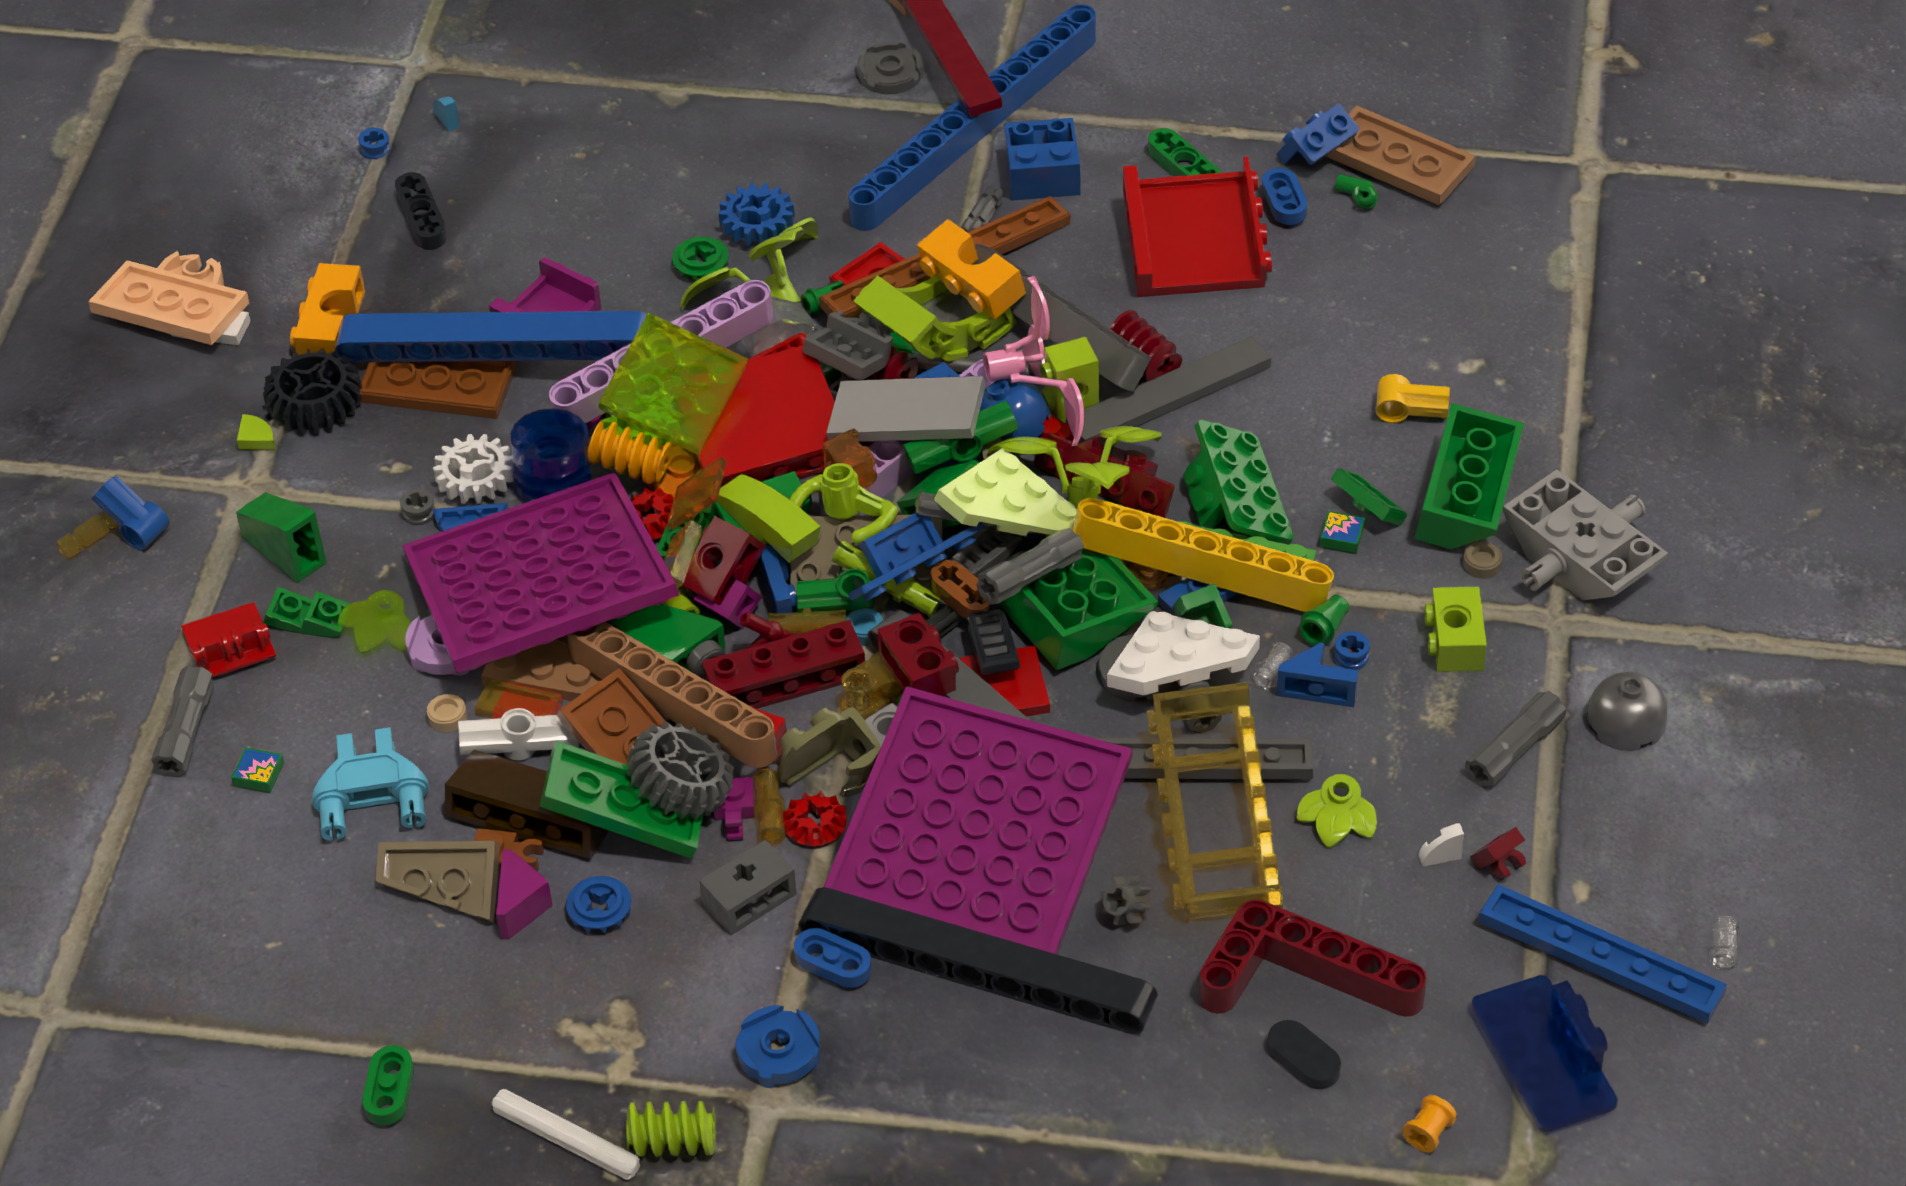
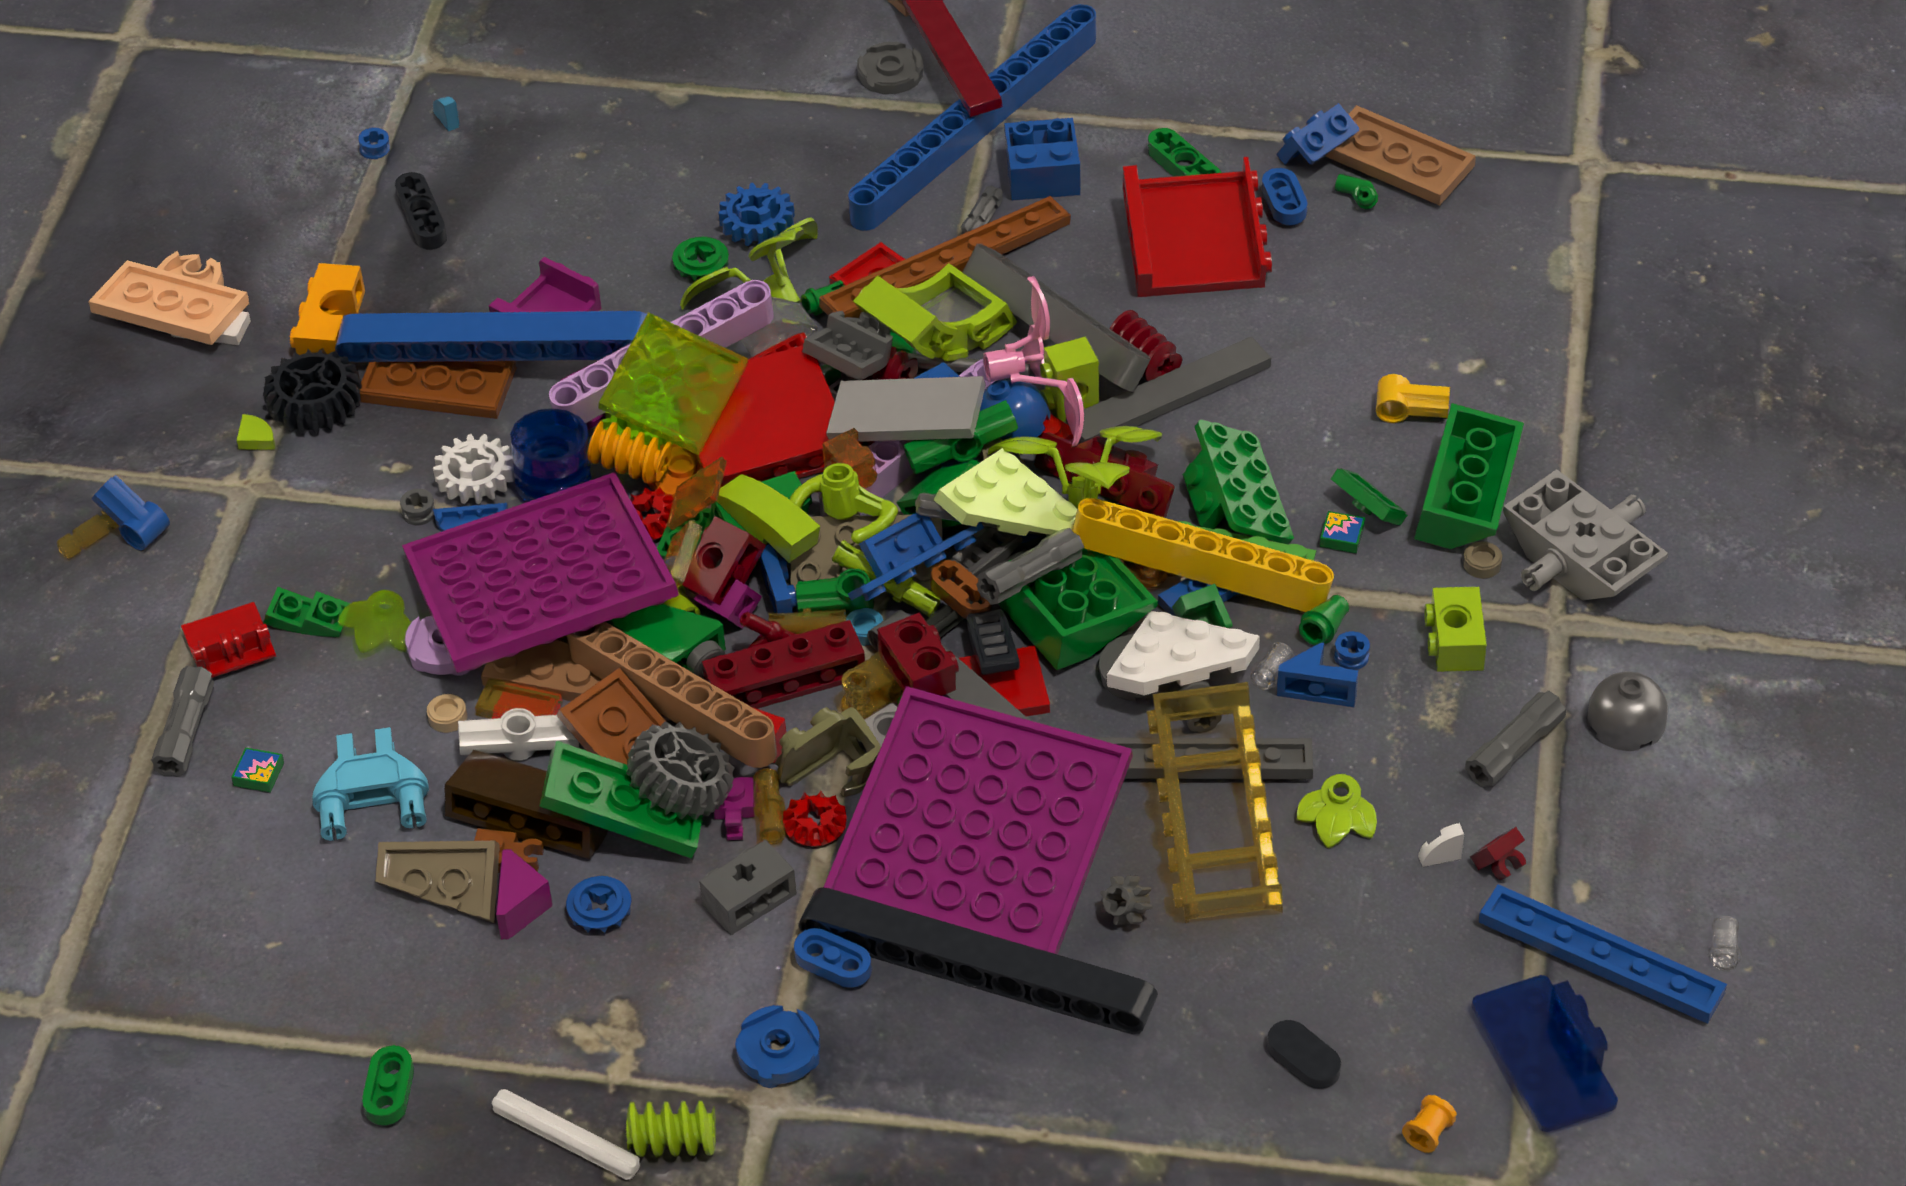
green slope [236,492,327,583] -> none
light orange arch [917,219,1026,320] -> none
dark red beam [1199,899,1427,1017] -> none

